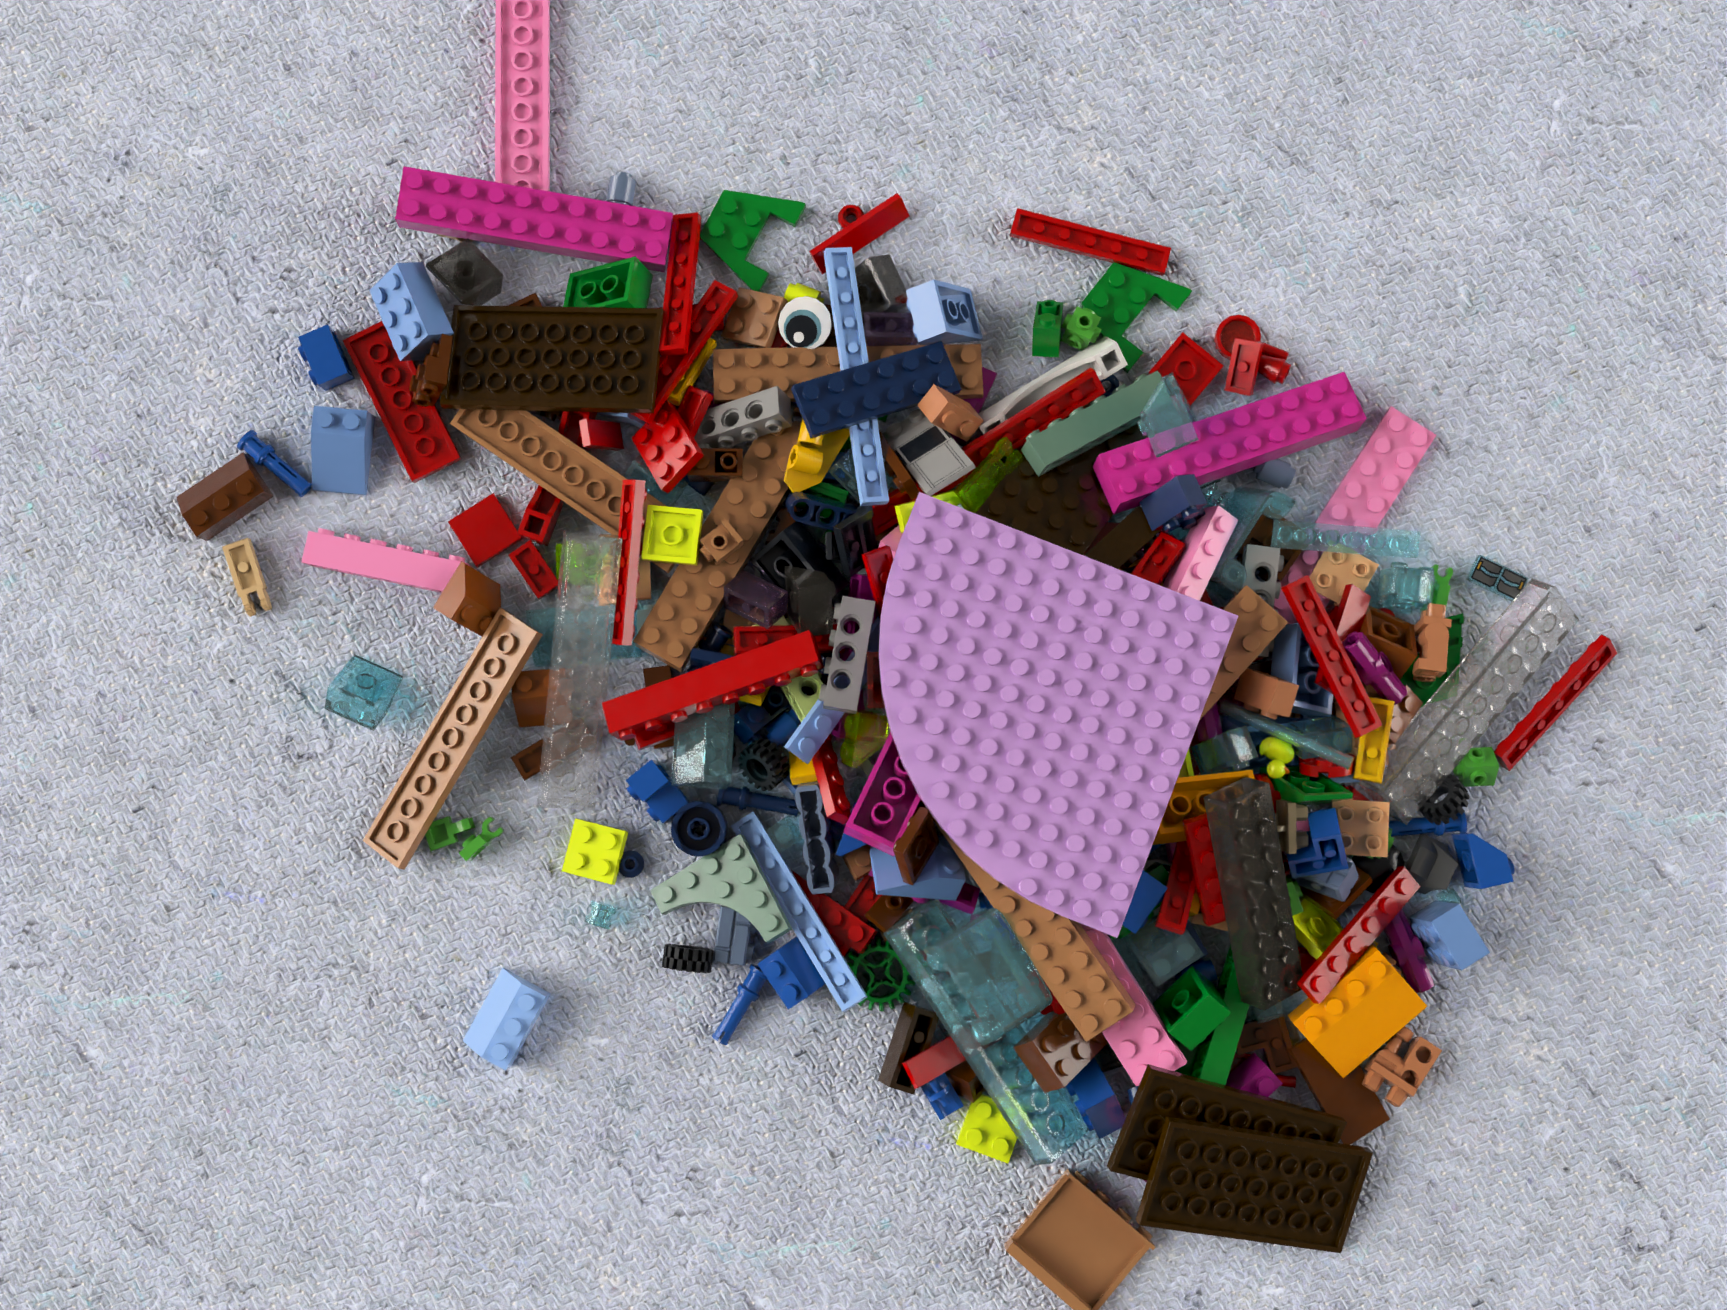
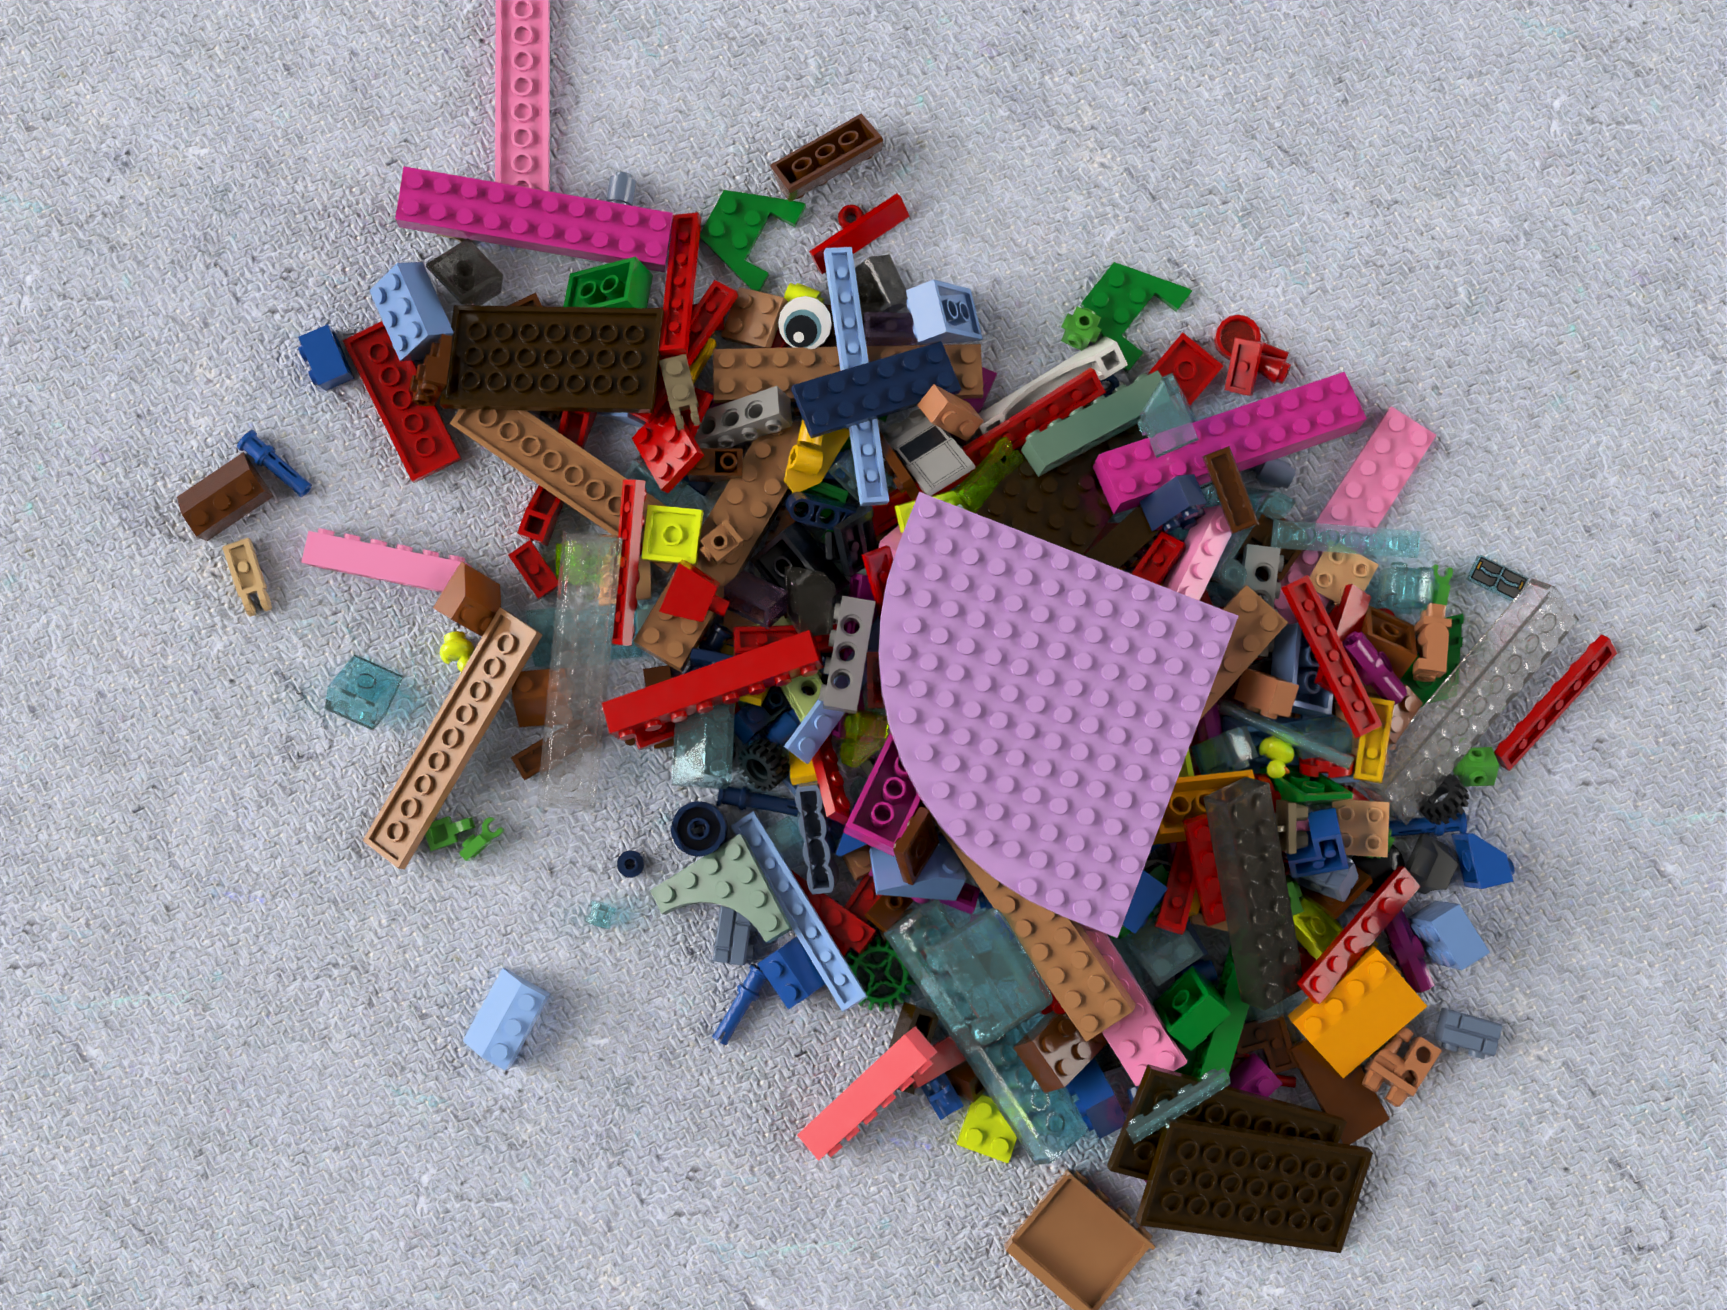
medium blue slope [311,406,376,495] -> none
red tile [448,493,523,567] -> none
neon yellow plate [562,818,628,885] -> none
red tile [579,418,624,451] -> none
blue brick [626,759,690,823] -> none
black tyre [662,944,714,973] -> none
red plate [1010,208,1171,276] -> none
green slope [1032,300,1064,357] -> none
clear light blue plate [1436,888,1461,904] -> none
none -> neon yellow animal [440,631,475,672]
none -> dark tan hinge [659,354,701,430]
none -> red torso [659,559,730,622]
none -> reddish brown slope [769,113,883,202]
none -> coral brick [797,1026,938,1161]
none -> clear light blue plate [1126,1068,1231,1144]
none -> reddish brown plate [1202,446,1259,534]
none -> sand blue brick [1434,1007,1502,1059]

